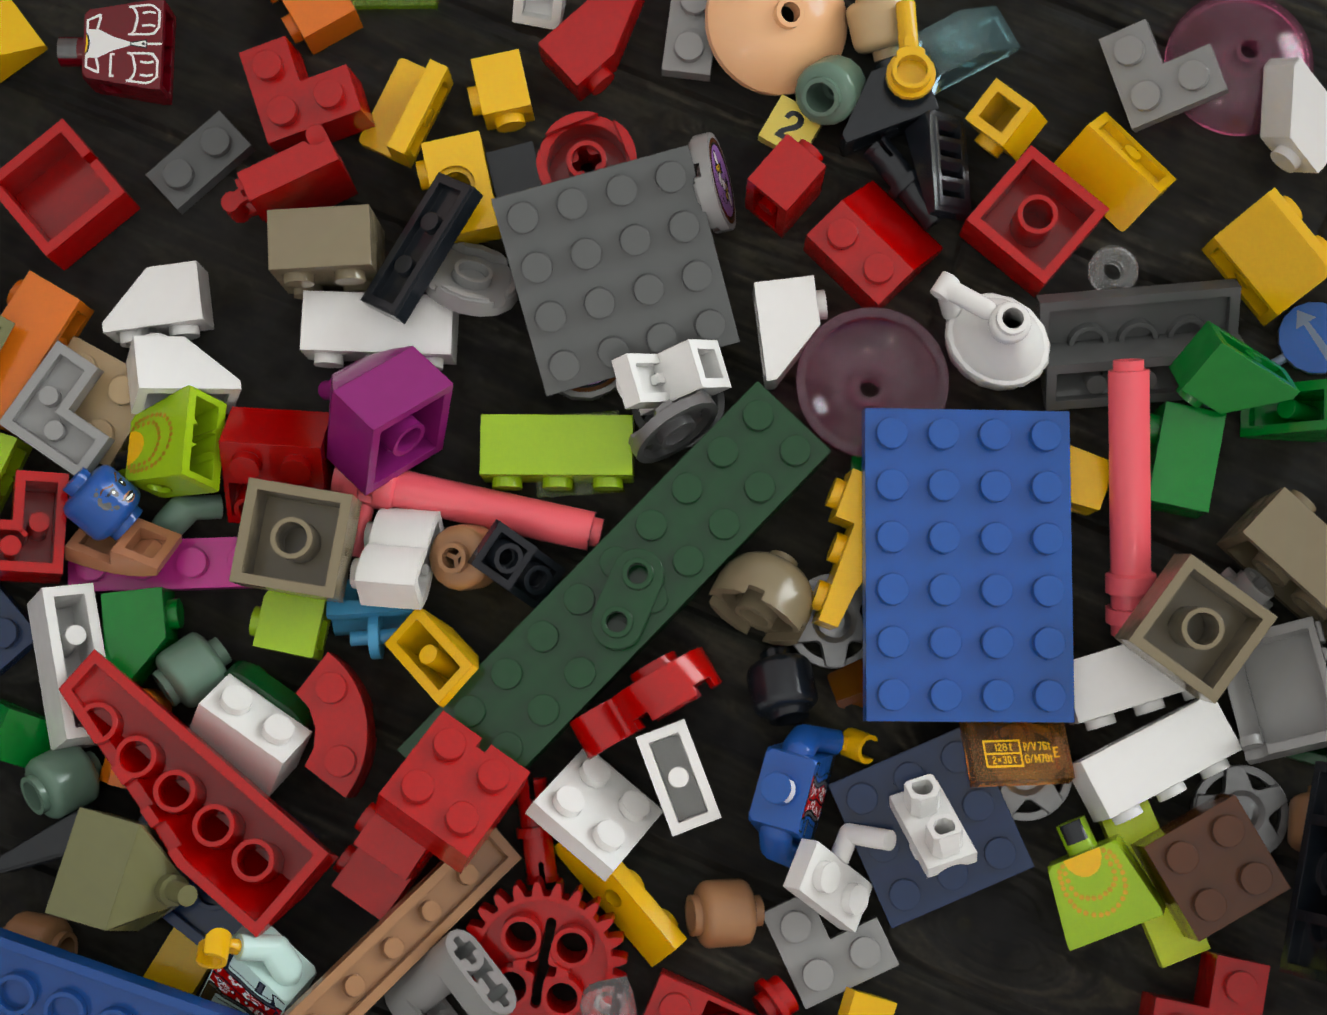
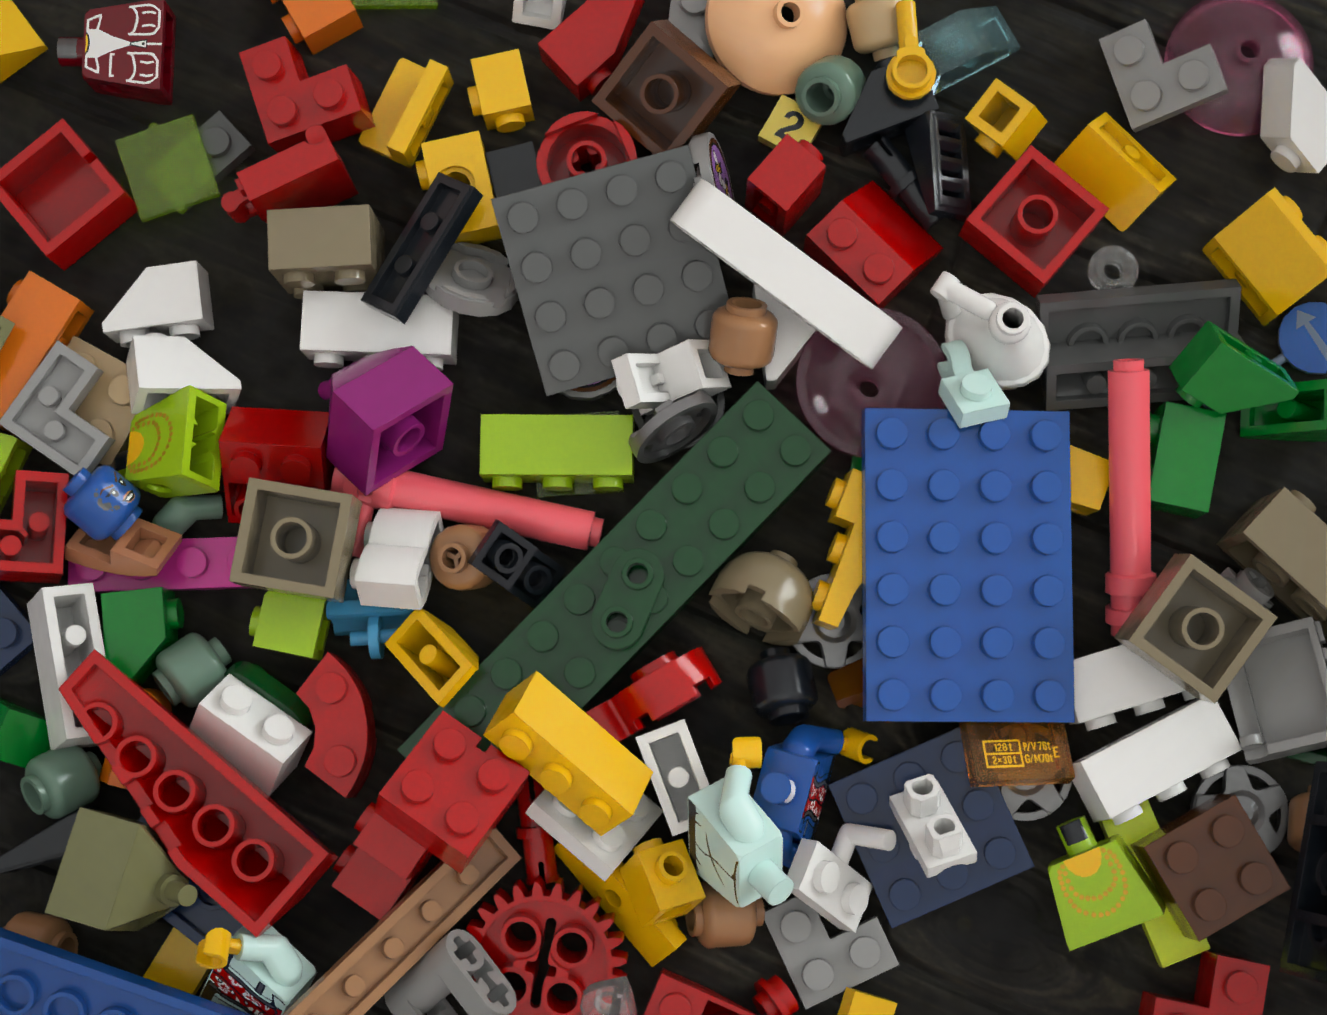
none -> clear neon green piece [115,114,221,222]
none -> yellow brick [483,671,653,836]
none -> reddish brown brick [592,19,742,154]
none -> yellow brick [619,838,706,928]
none -> white beam [670,178,903,370]
none -> light aqua torso [688,737,794,908]
none -> medium nougat head [708,297,778,376]
none -> light aqua plate [937,340,1010,428]

